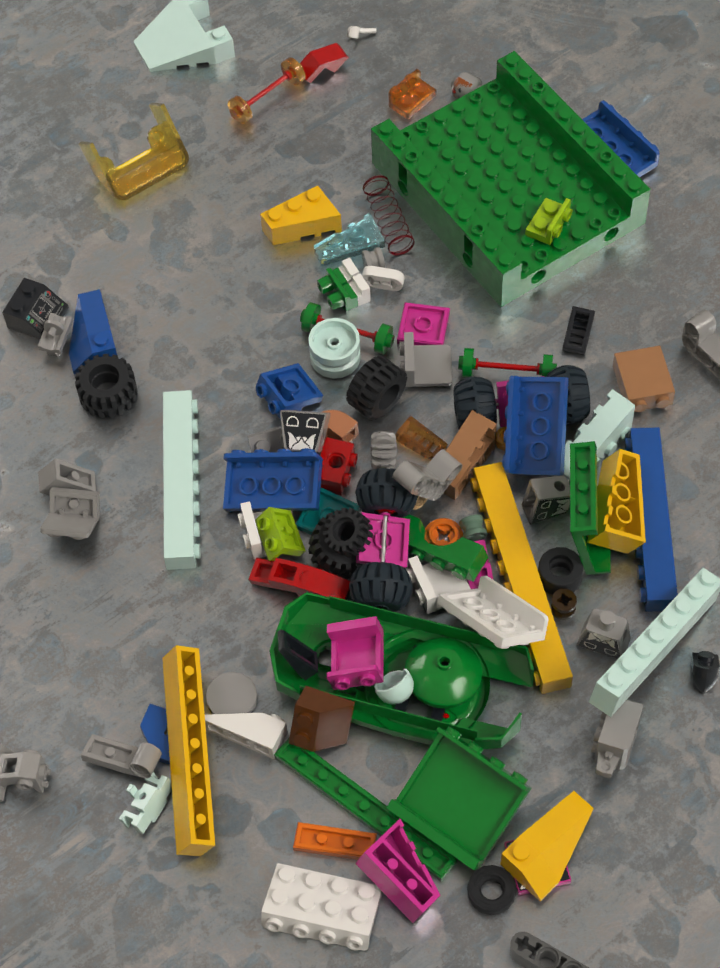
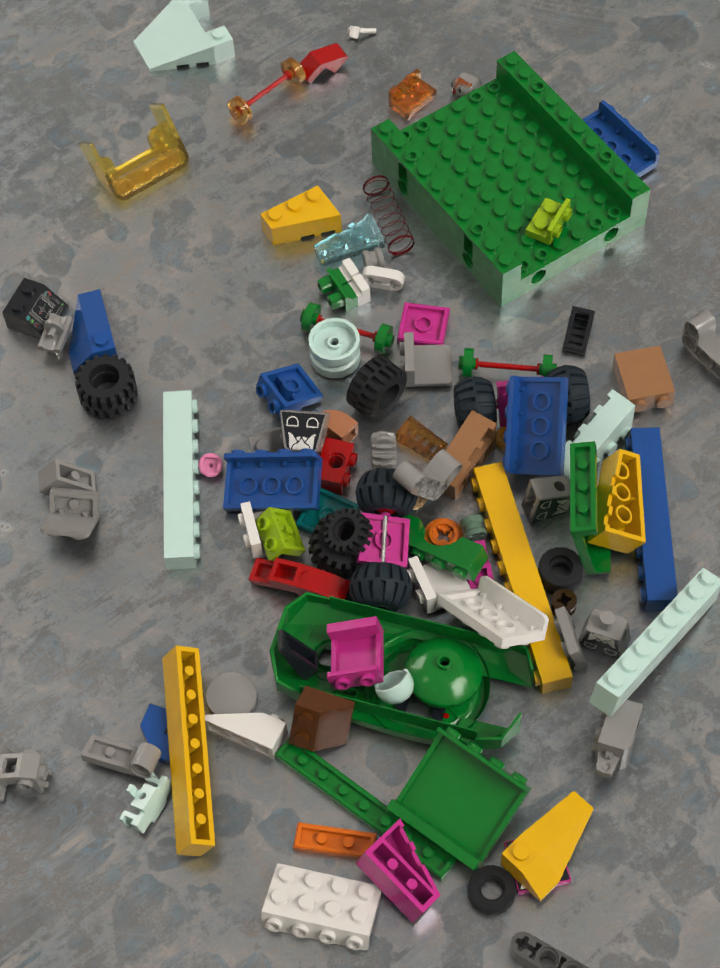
black plate [691,651,720,694] -> none
none -> bright pink tile [198,453,223,478]
none -> light grey plate [554,606,588,671]

